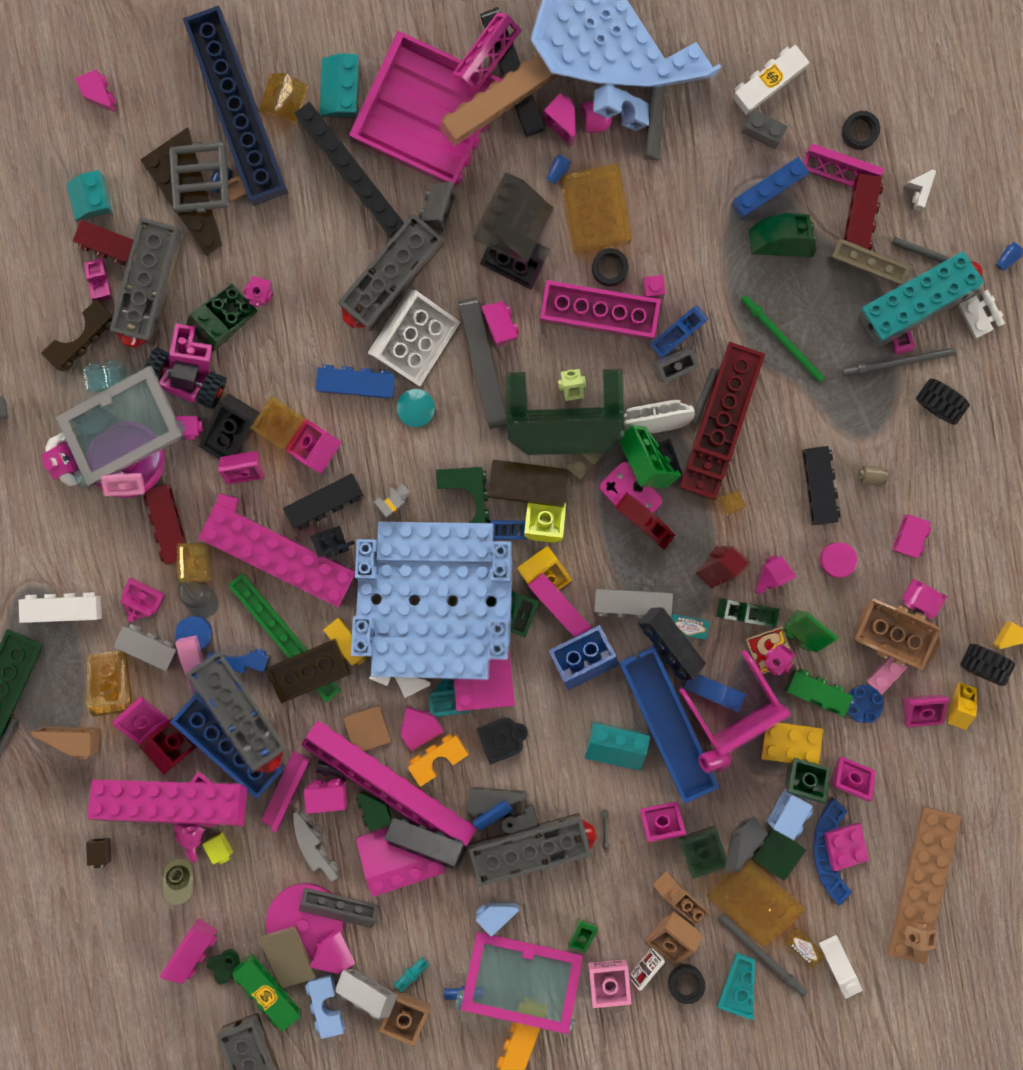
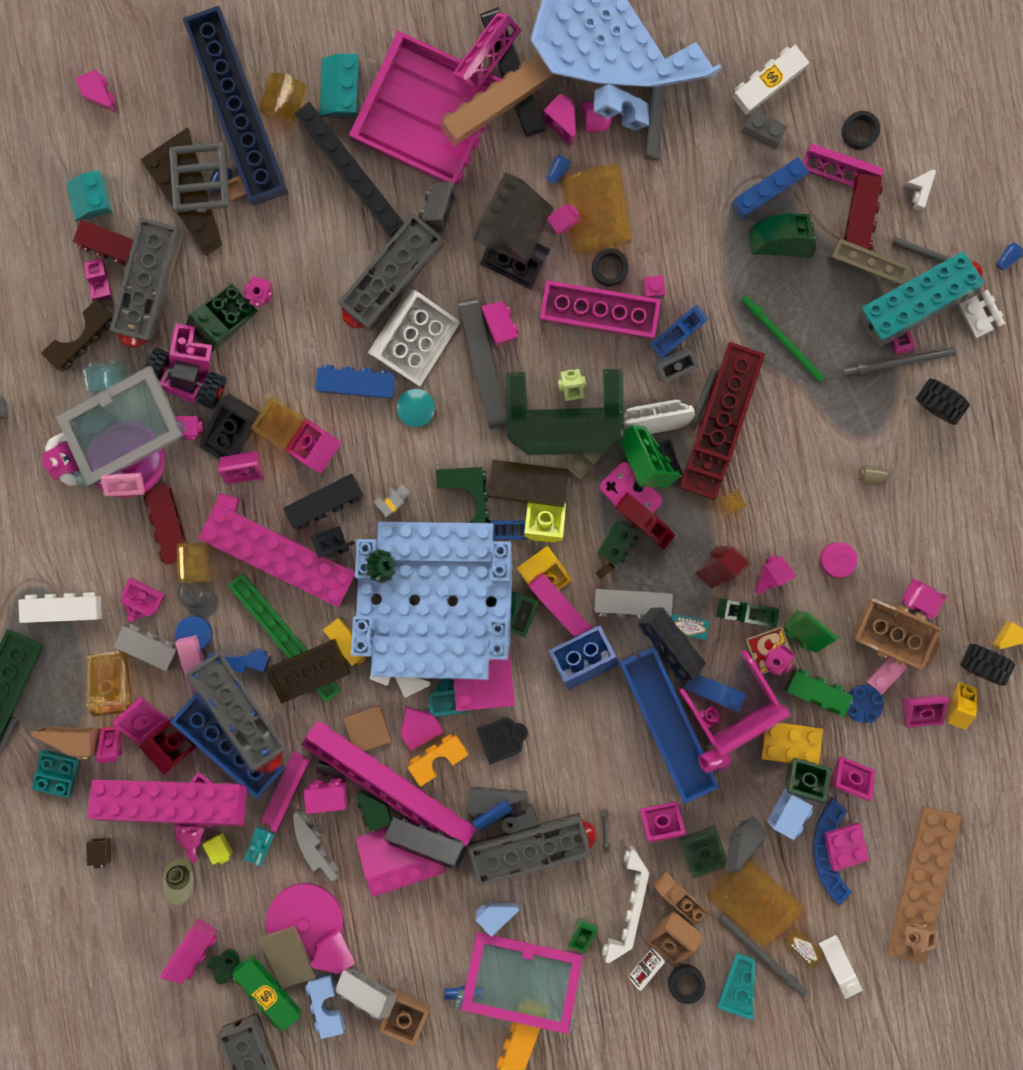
dark grey slope [299,888,378,928] -> none
teal pin [394,956,430,993] -> none
teal slope [585,721,650,771] -> none
bright pink brick [588,959,631,1008] -> none
dark green slope [752,828,806,881] -> none
black brick [802,446,841,525] -> none
dark pink brick [892,514,931,558] -> none
none -> teal slope [32,749,79,798]
none -> dark pink slope [96,727,123,763]
none -> teal hips [243,827,275,867]
none -> dark green gear [364,549,397,583]
none -> dark pink brick [546,204,581,234]
none -> dark brown tile [596,562,615,579]
none -> dark green brick [597,520,638,565]
none -> white slope [602,846,649,963]
none -> dark pink plate [699,706,720,728]

